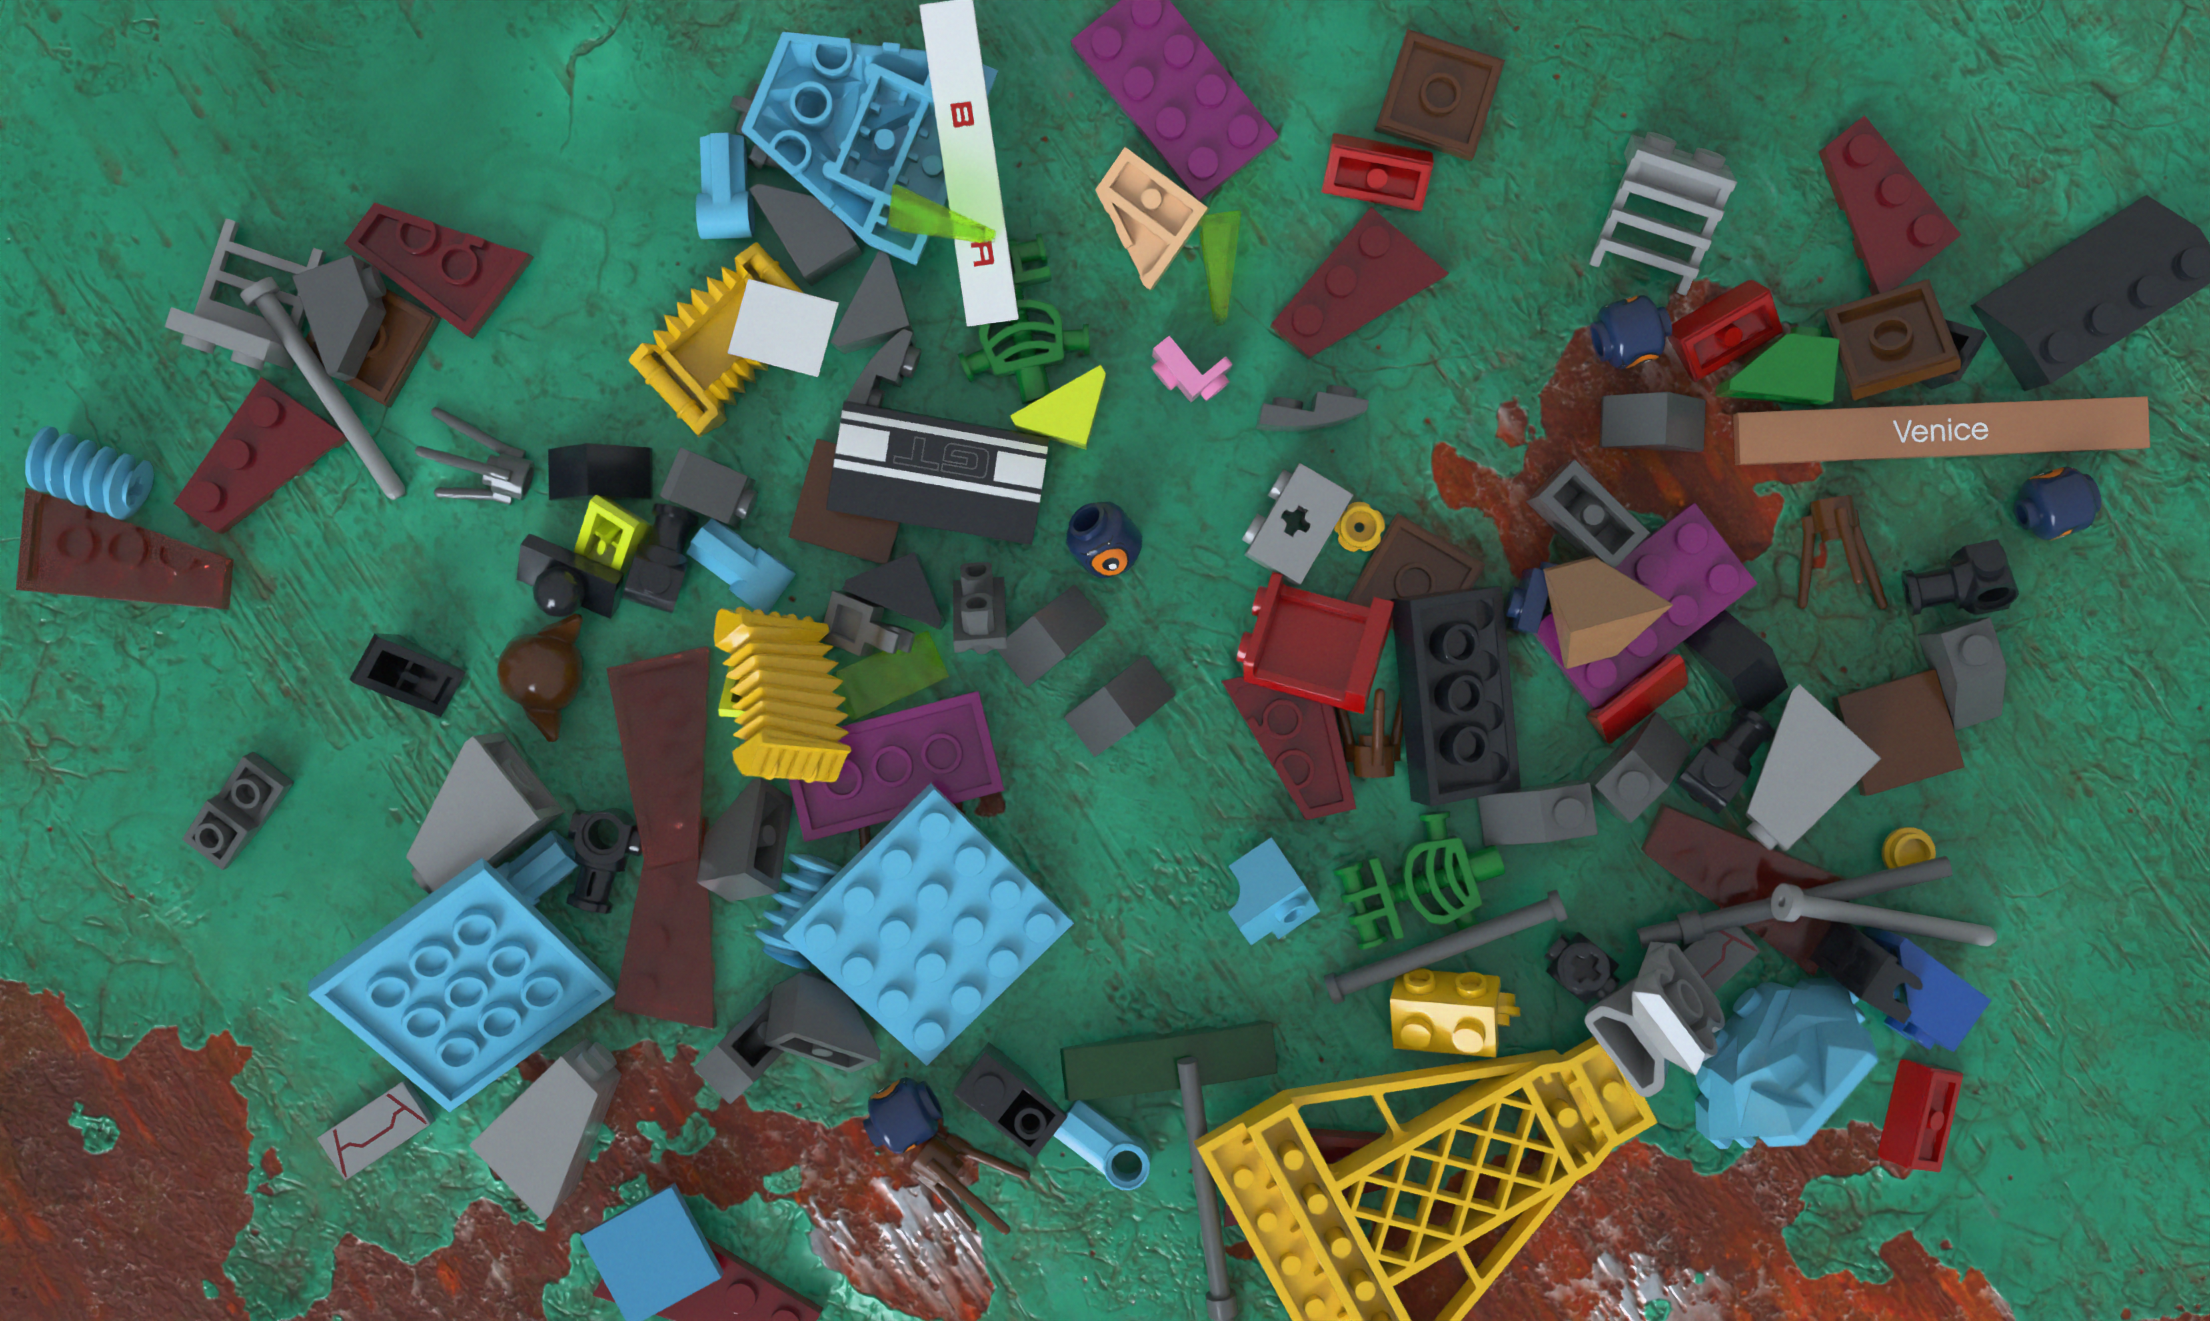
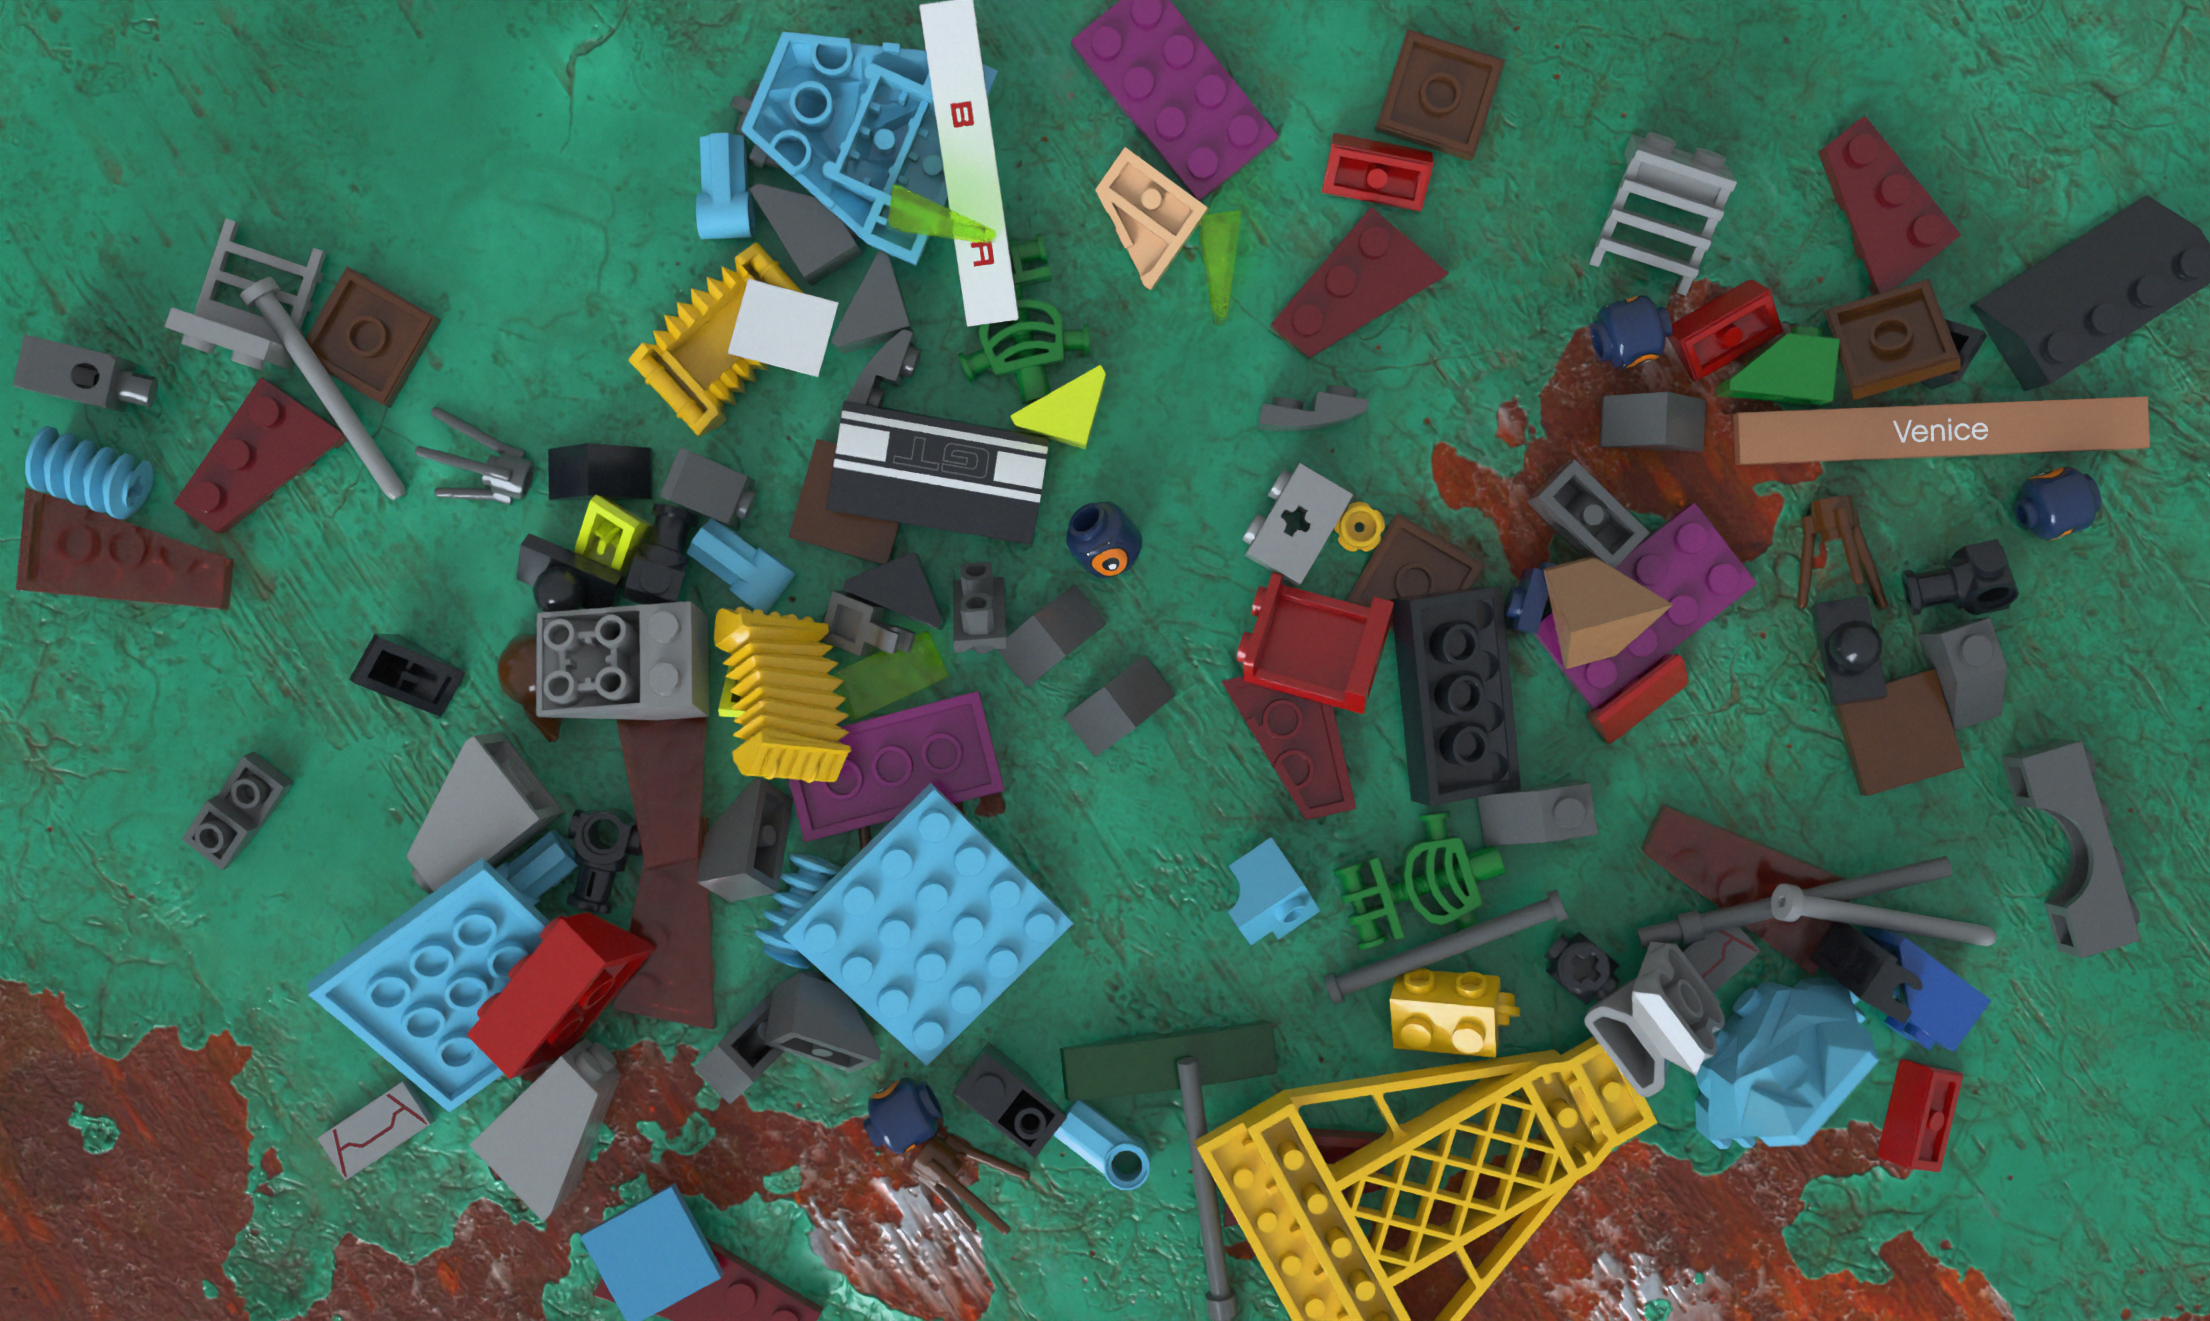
dark grey slope [292,255,386,382] -> none
dark red wing [344,202,534,339] -> none
bright pink bracket [1151,336,1233,403] -> none
reddish brown plant [1334,688,1404,778] -> none
dark grey slope [1583,712,1692,823] -> none
black connector [1675,707,1775,814] -> none
black slope [1683,609,1788,713] -> none
light grey slope [1745,684,1881,851] -> none
yellow plate [1882,827,1936,869] -> none
none -> dark grey torso [13,334,158,412]
none -> red slope [467,912,655,1079]
none -> light grey slope [536,601,709,720]
none -> black tile [1811,596,1888,706]
none -> dark grey arch [2001,739,2141,958]

